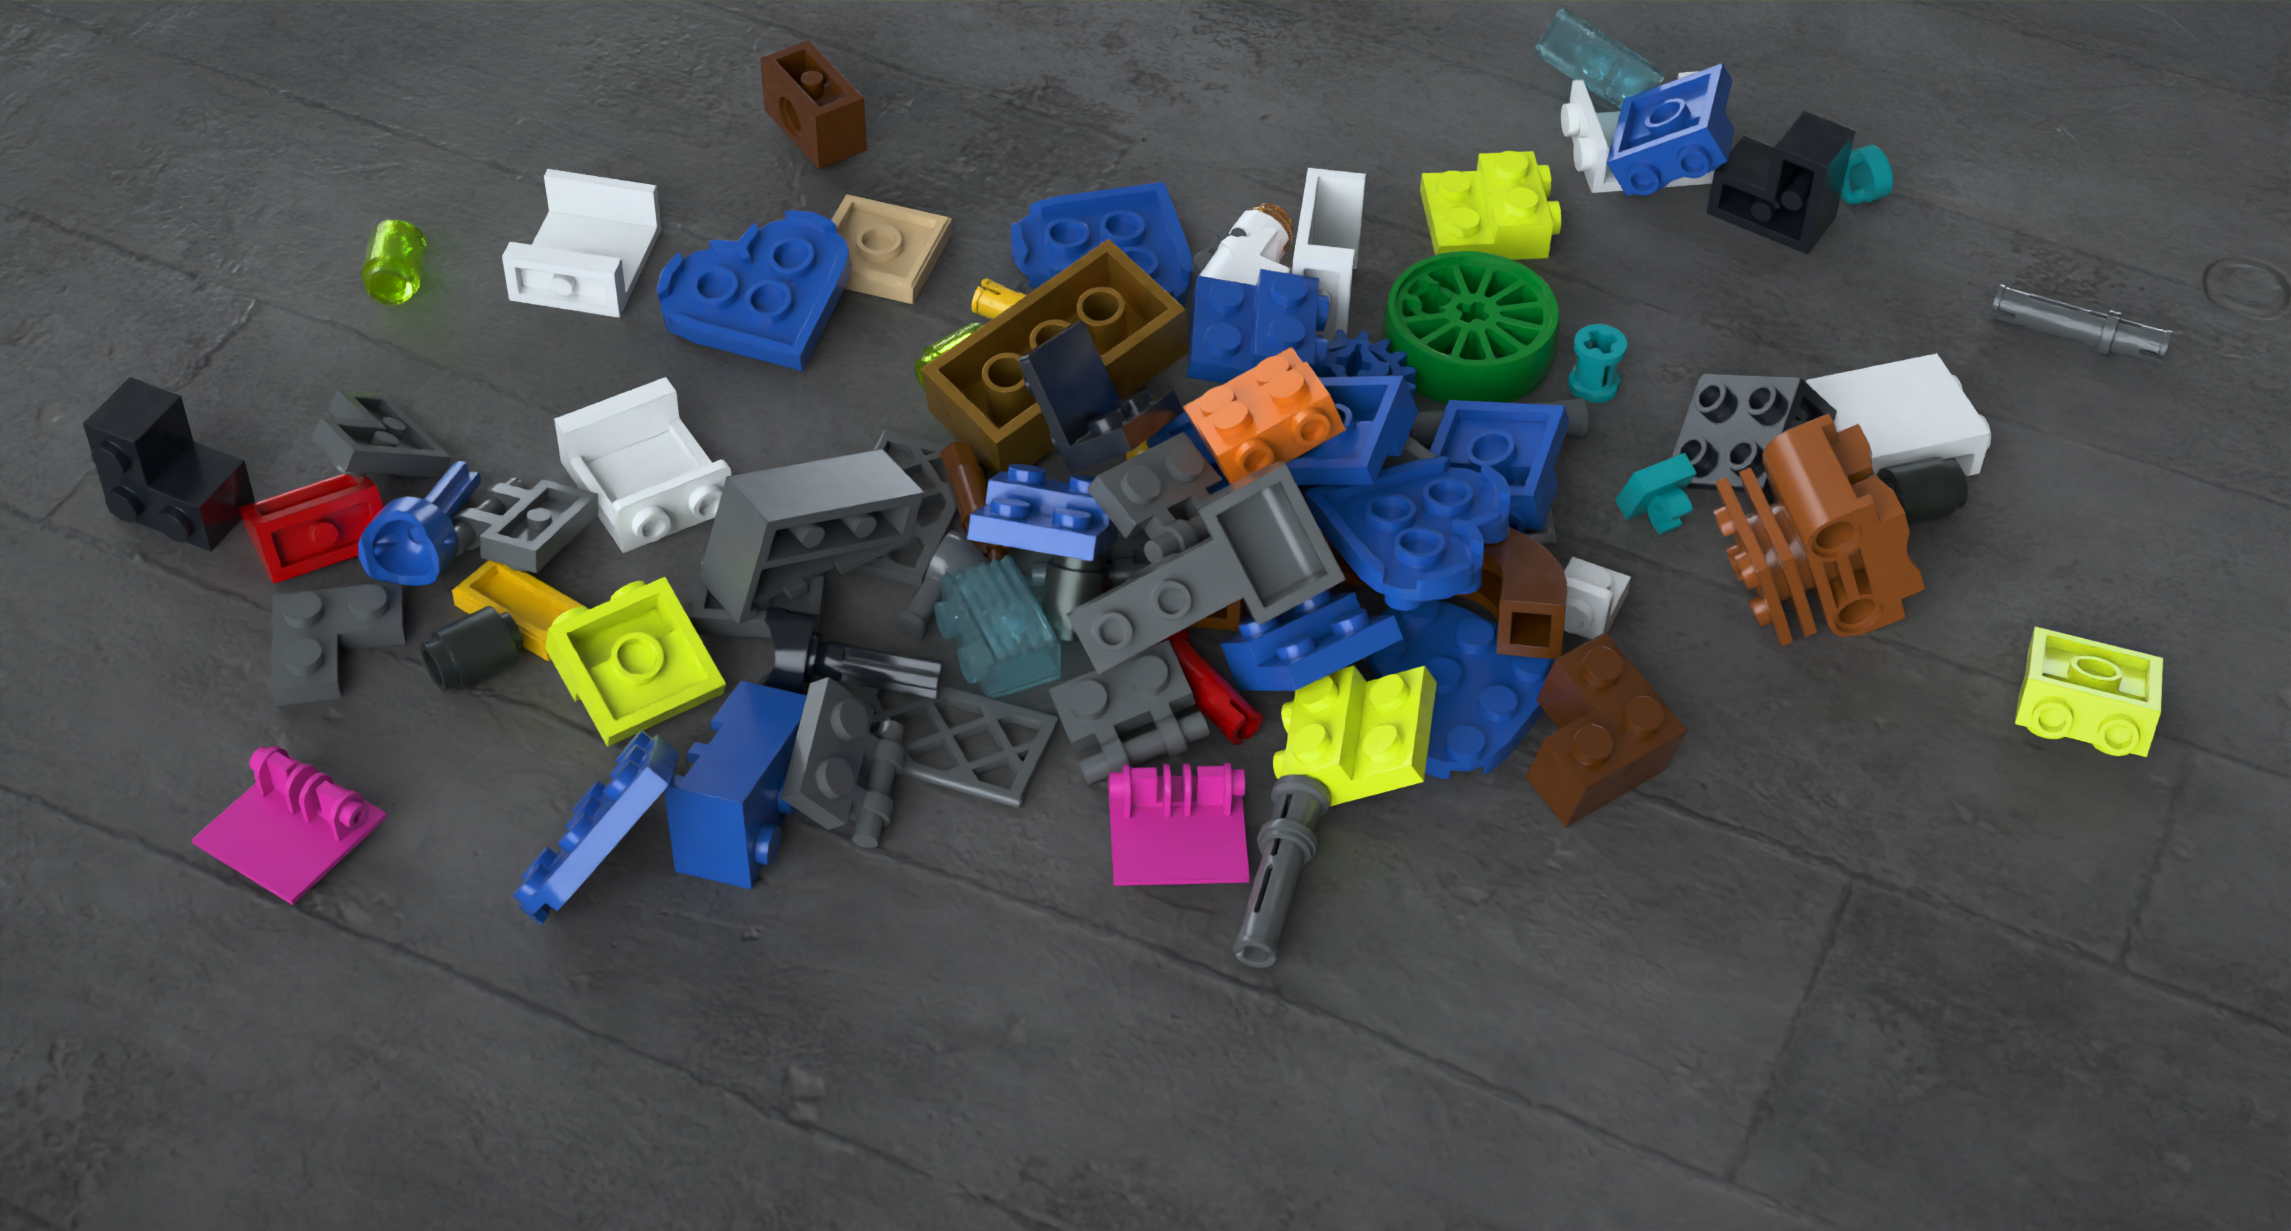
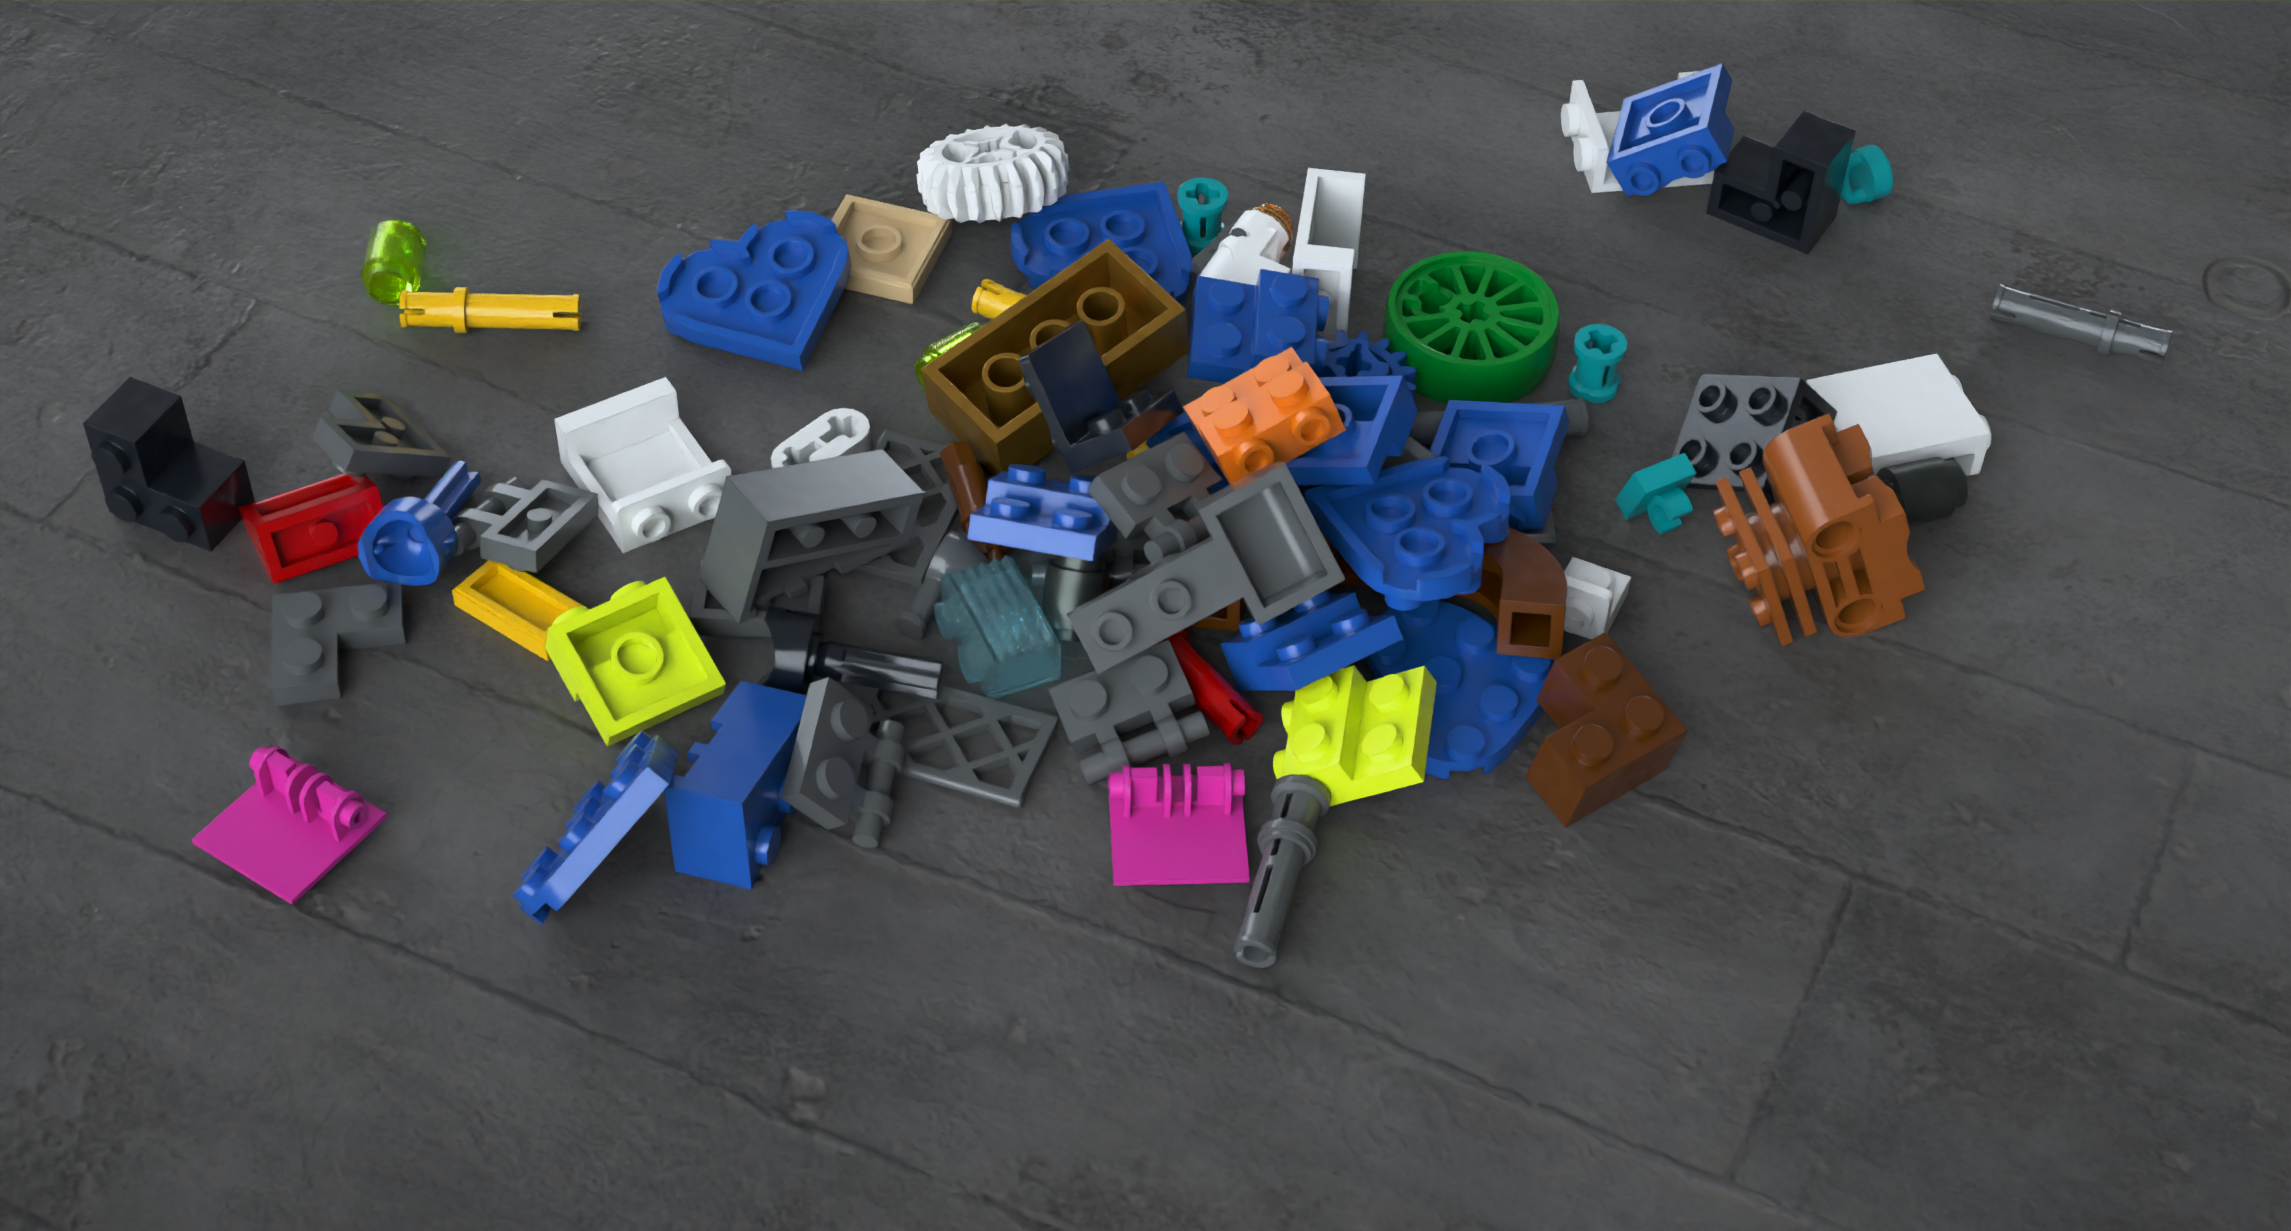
pearl dark grey brick [420,606,523,691] -> none
white panel [502,169,662,318] -> none
reddish brown brick [760,40,867,169] -> none
neon yellow plate [1420,151,1561,260] -> none
clear light blue brick [1534,8,1664,110] -> none
neon yellow plate [2015,627,2163,757] -> none
none -> yellow pin [399,287,582,333]
none -> white beam [771,408,871,468]
none -> white gear [916,124,1070,224]
none -> teal bush [1177,177,1229,253]

